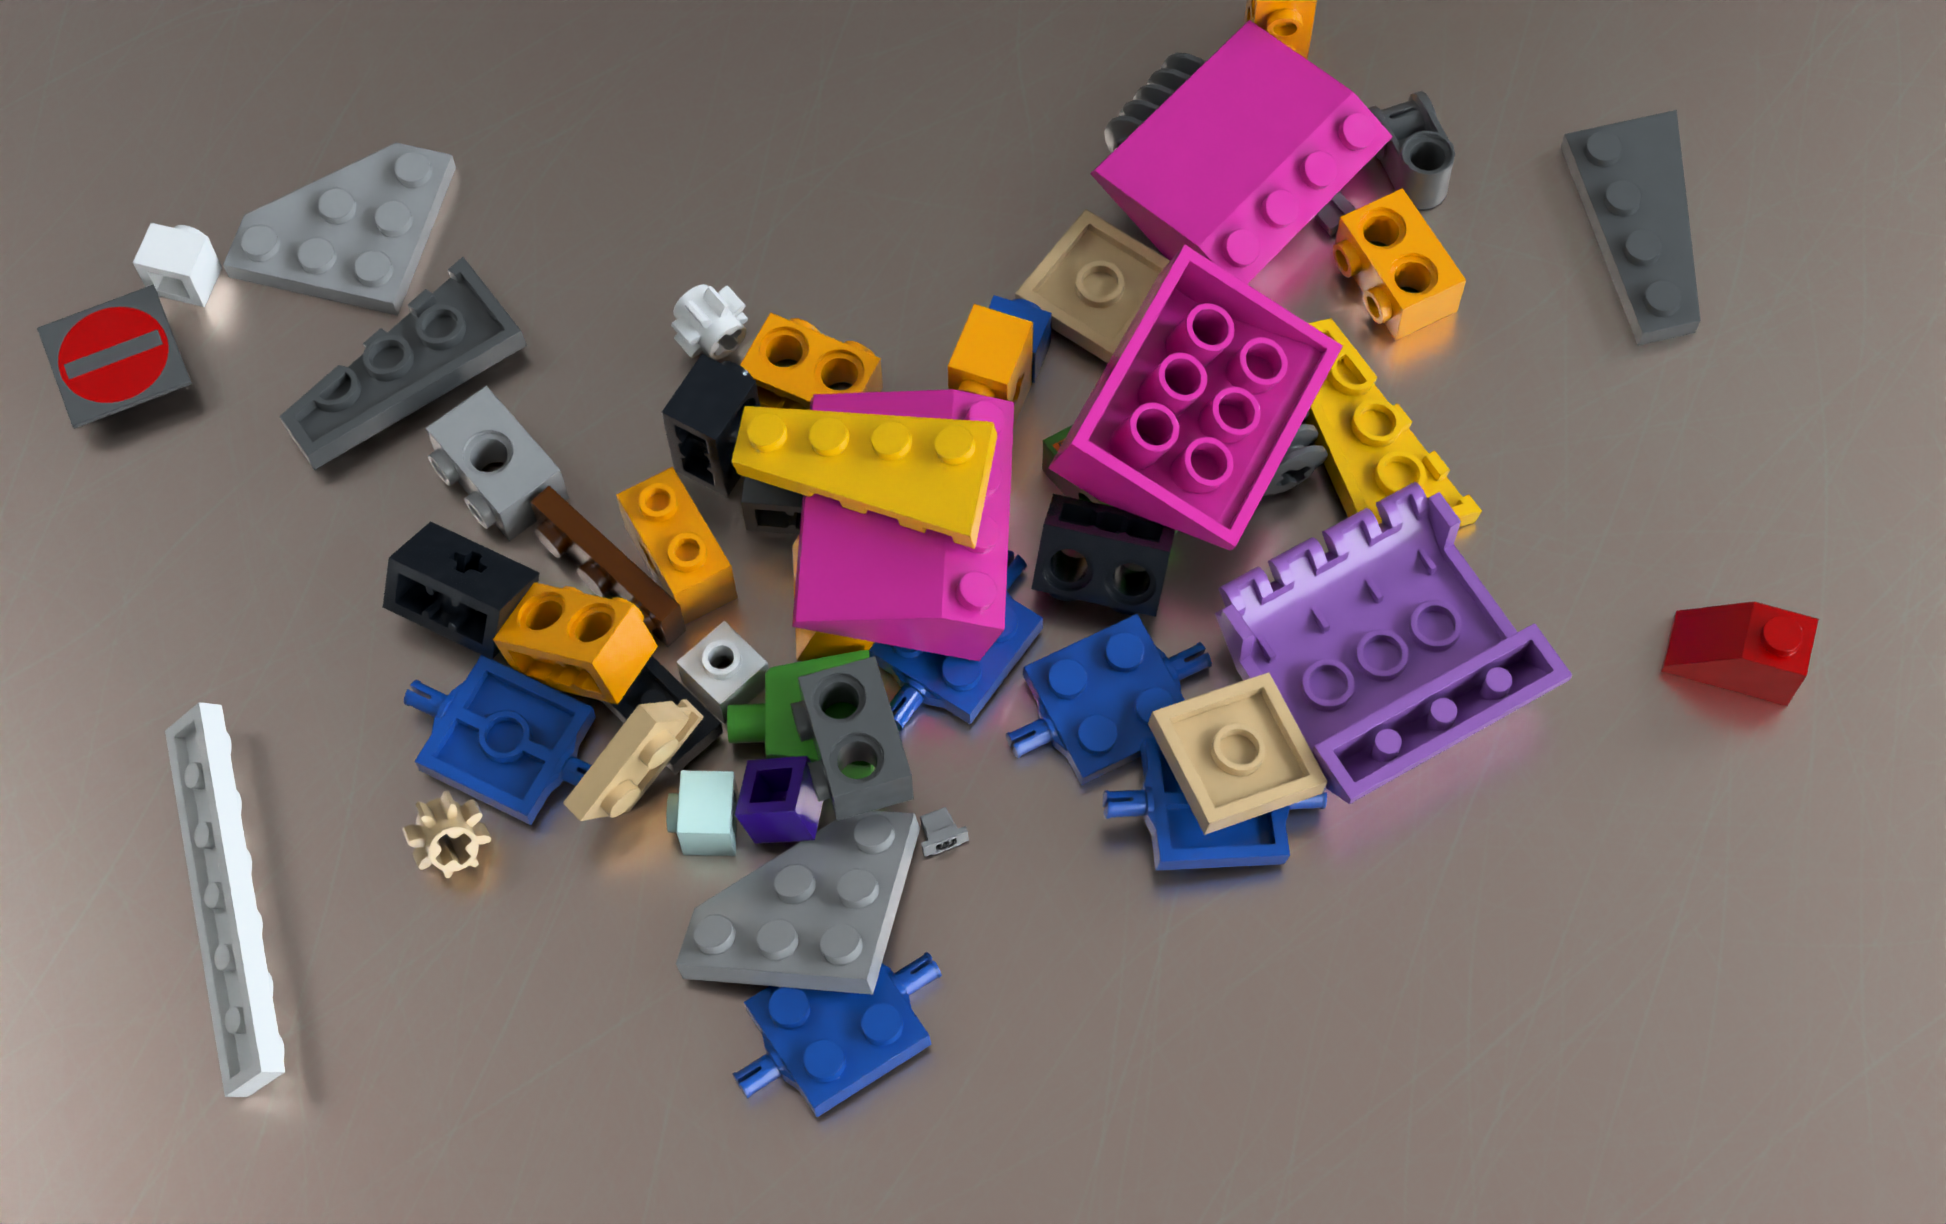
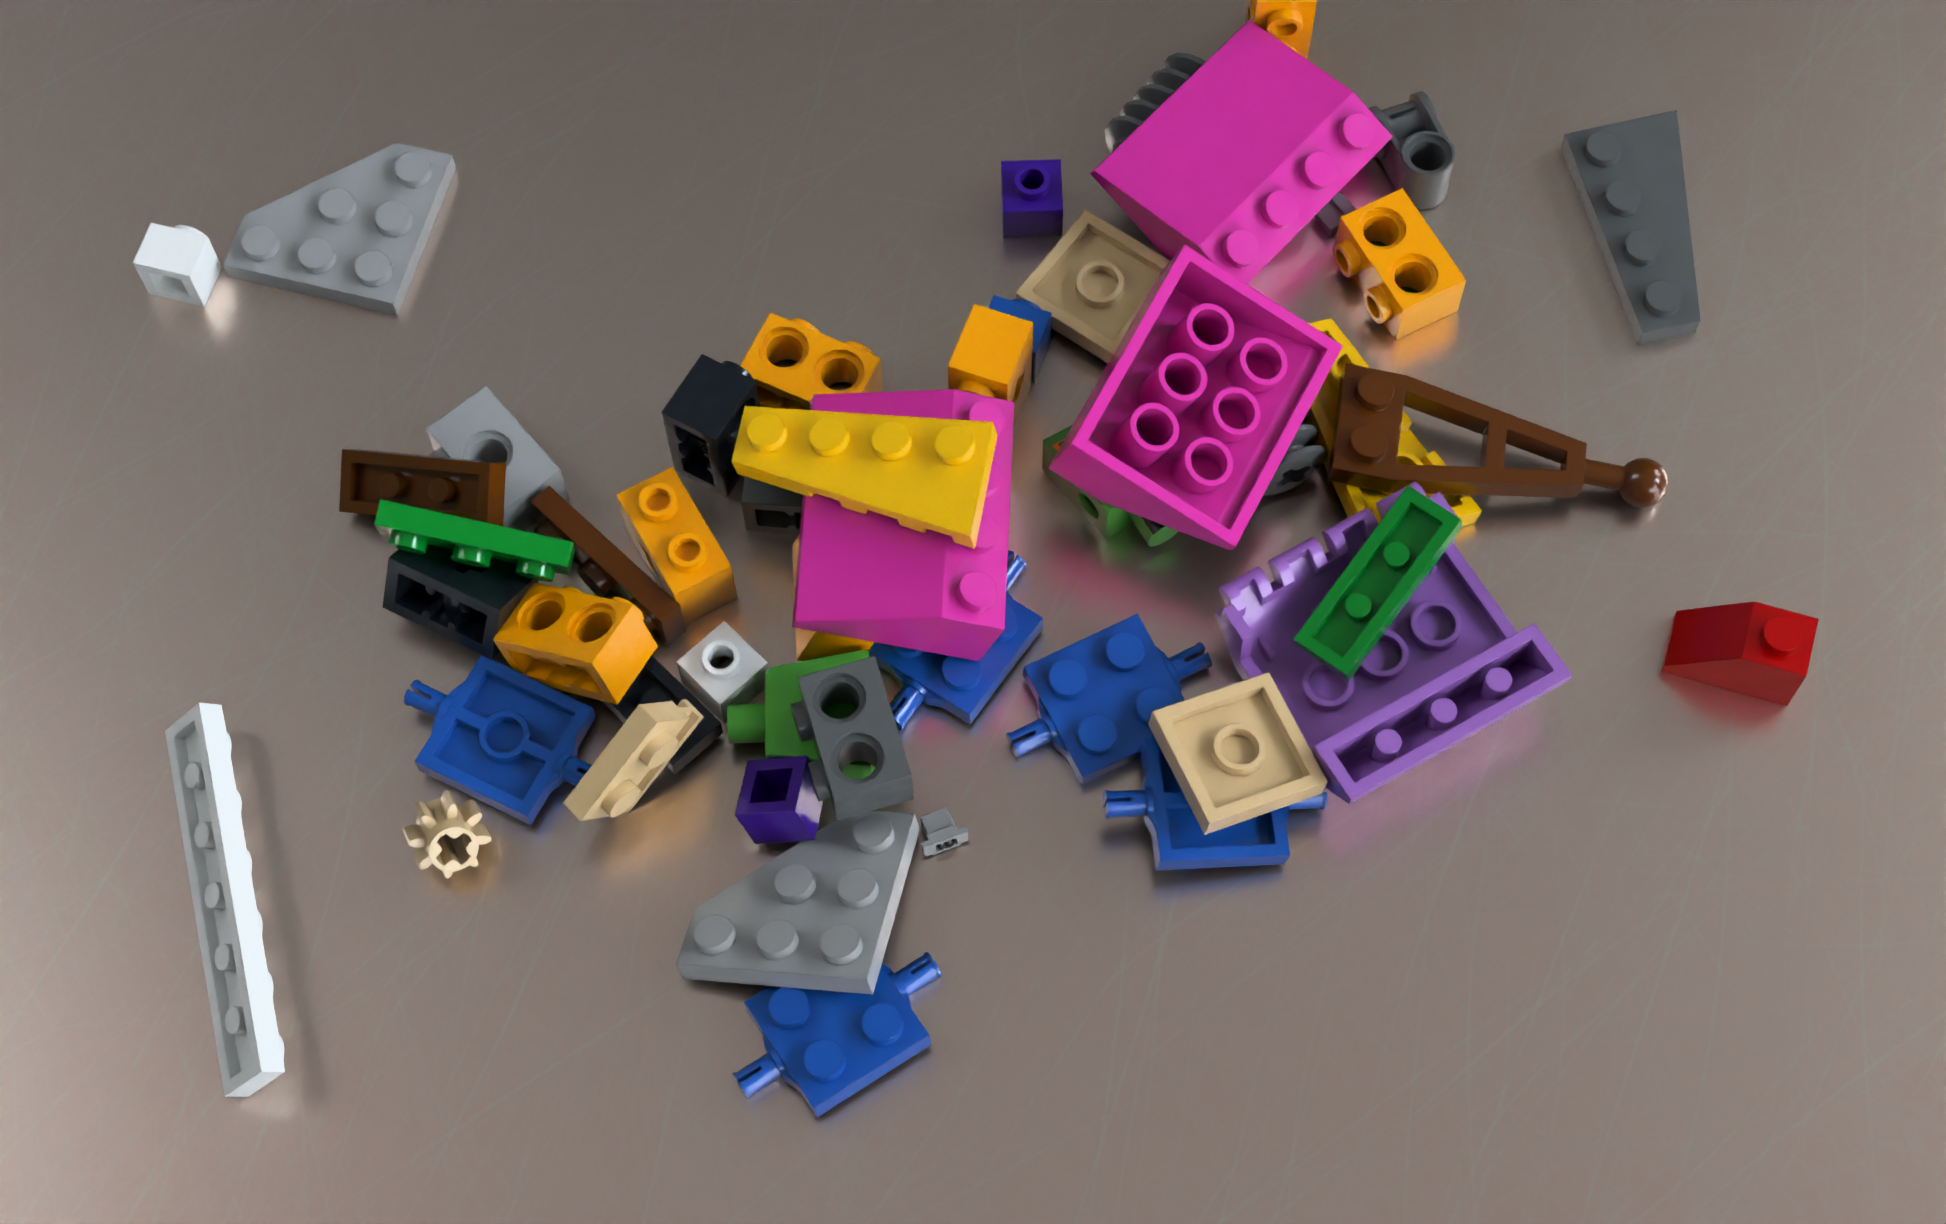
piece [37,284,192,429] -> none
dark grey wing [280,257,527,470] -> none
light aqua plate [666,770,739,856] -> none
white gear [671,284,748,360] -> none
black brick [1031,494,1176,617] -> none
none -> reddish brown plate [339,449,506,526]
none -> green plate [374,499,575,582]
none -> dark purple plate [1001,159,1063,238]
none -> green plate [1293,485,1463,681]
none -> reddish brown plate [1327,363,1668,508]

